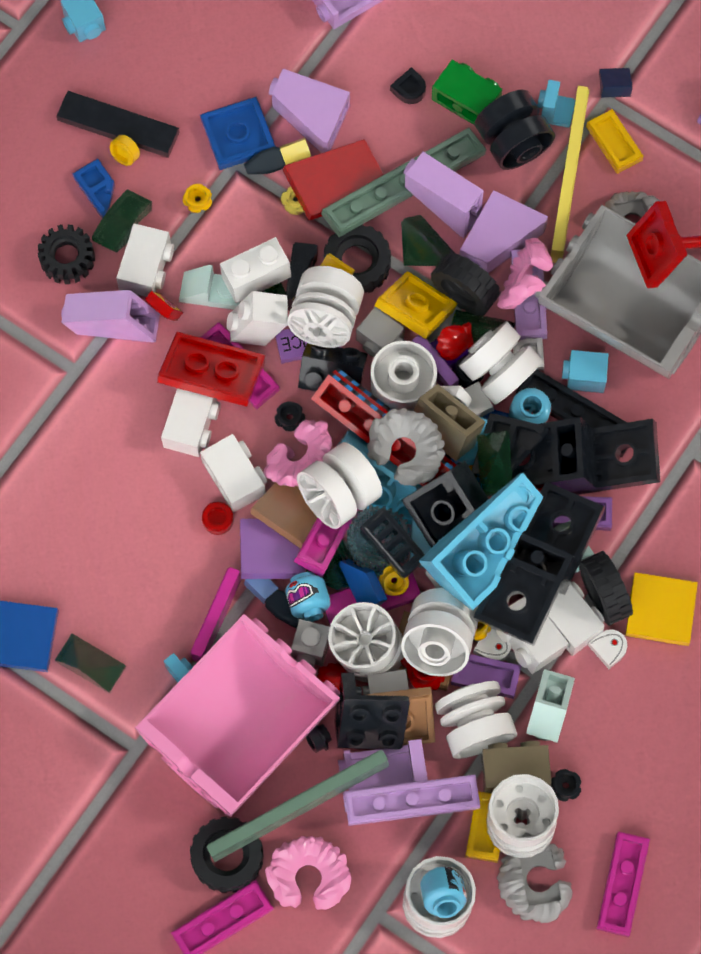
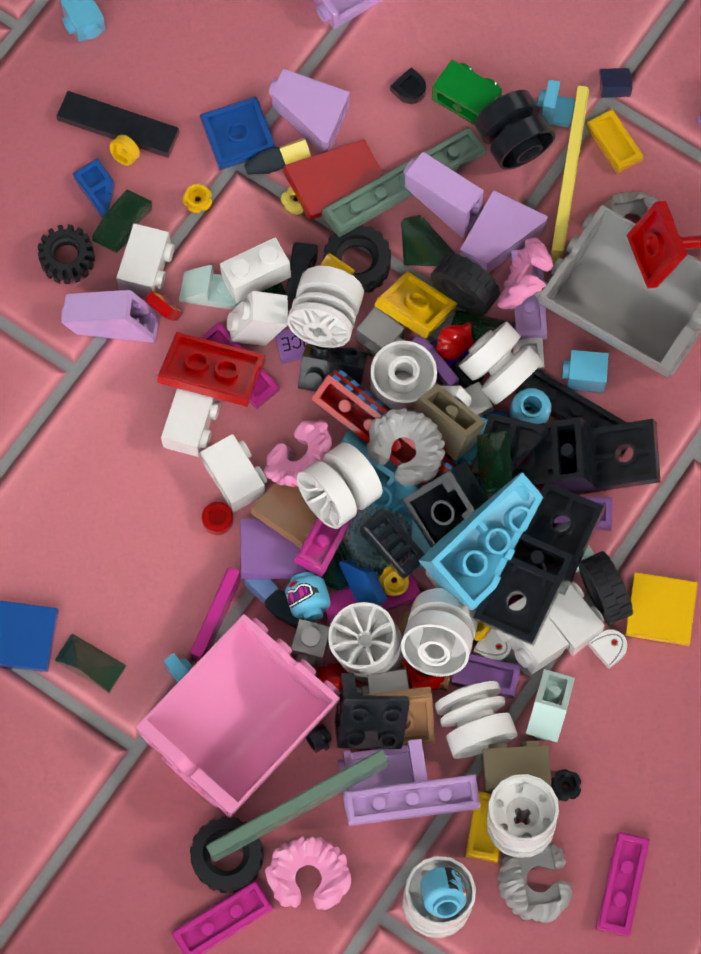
black plate [274,402,305,432] -> none

